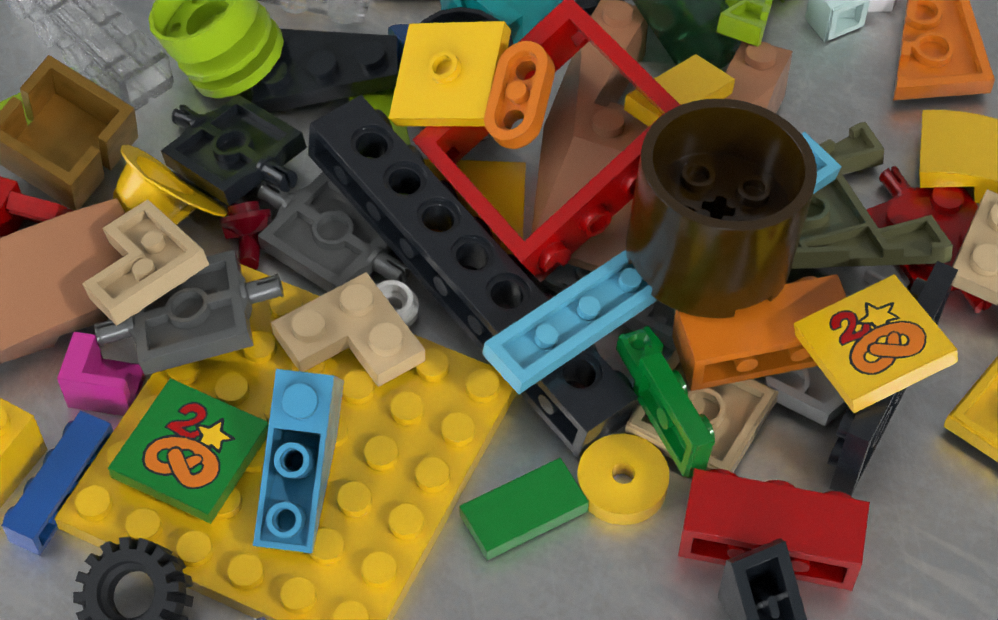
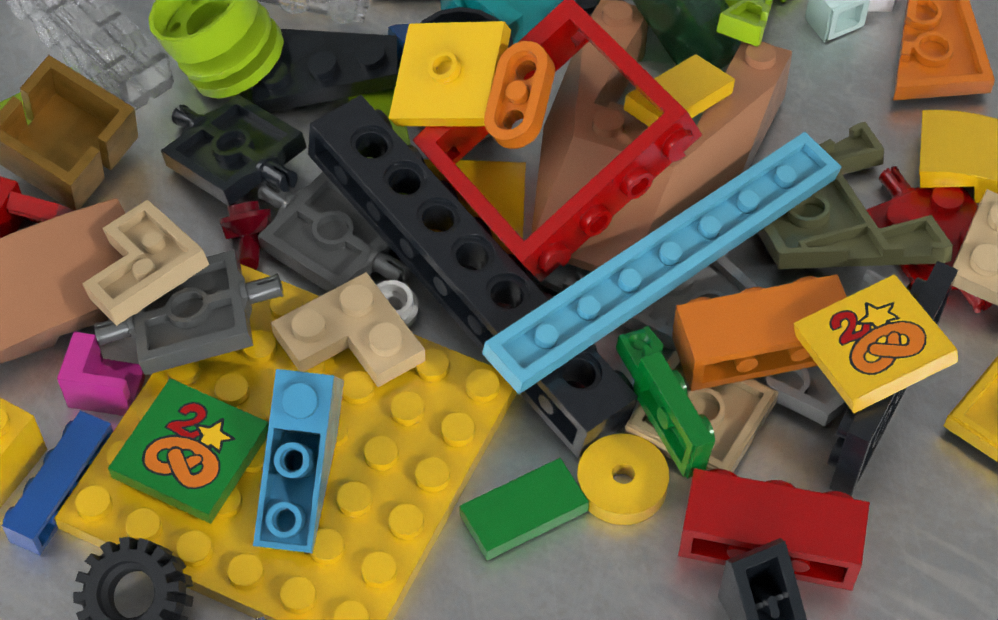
yellow piece [113,144,229,225] -> none
dark brown brick [626,99,817,318] -> none

